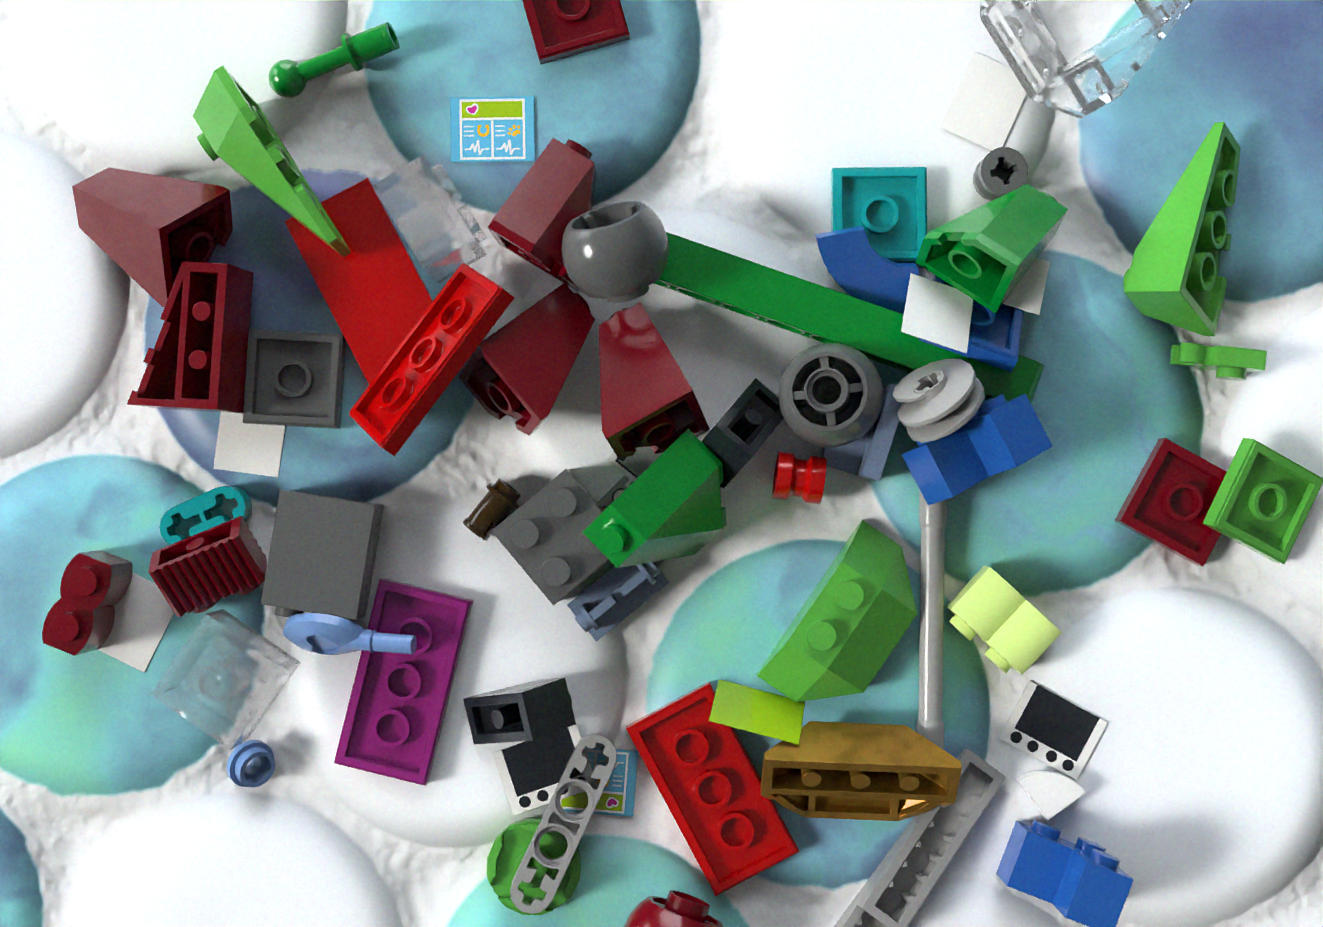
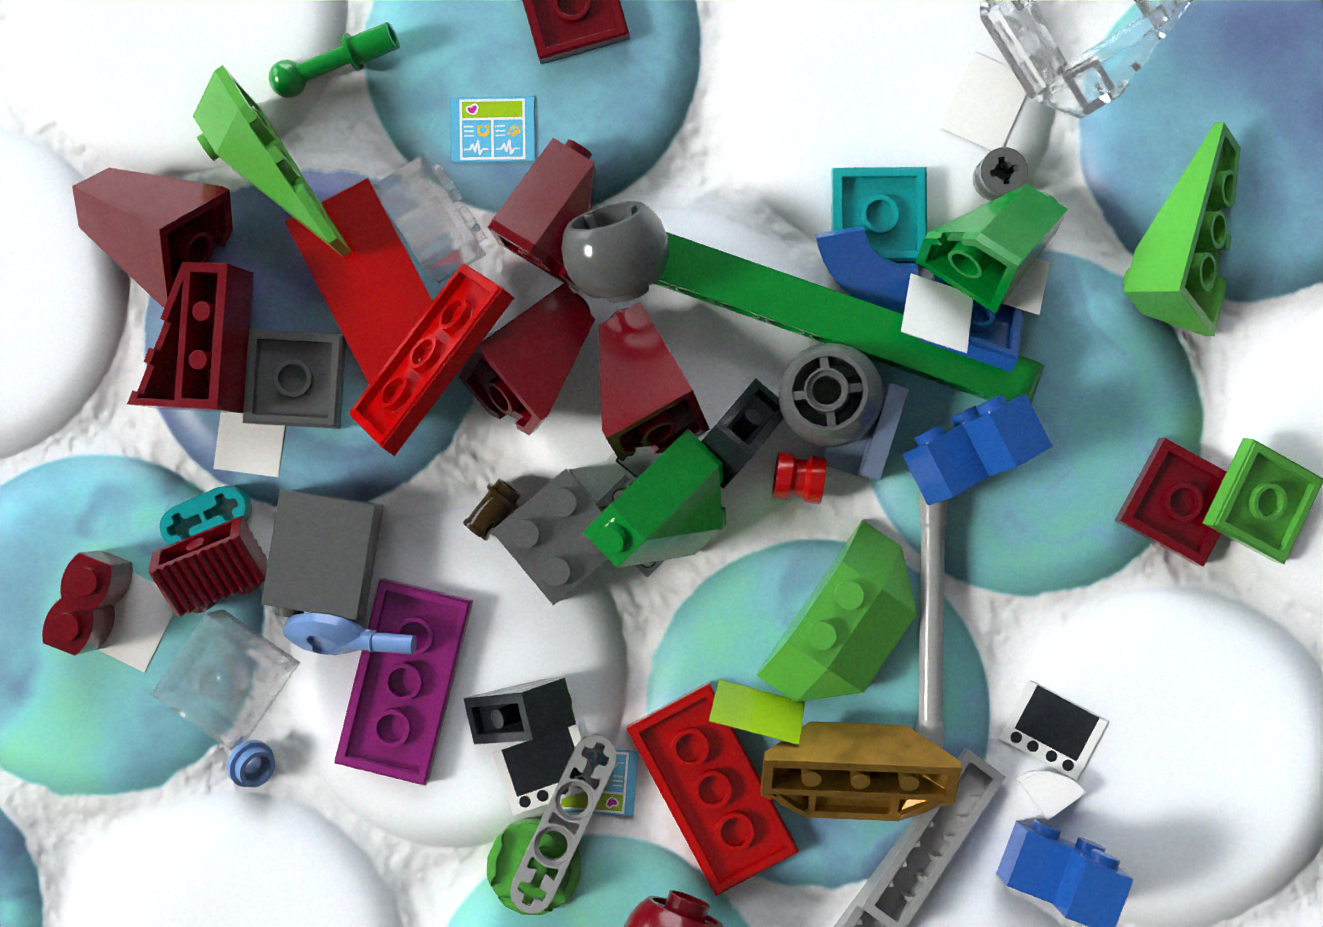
sand blue hinge [567,562,670,642] -> none
light grey piece [892,359,984,442] -> none
yellowish green brick [946,565,1062,675] -> none
bright green plate [1170,342,1267,381] -> none

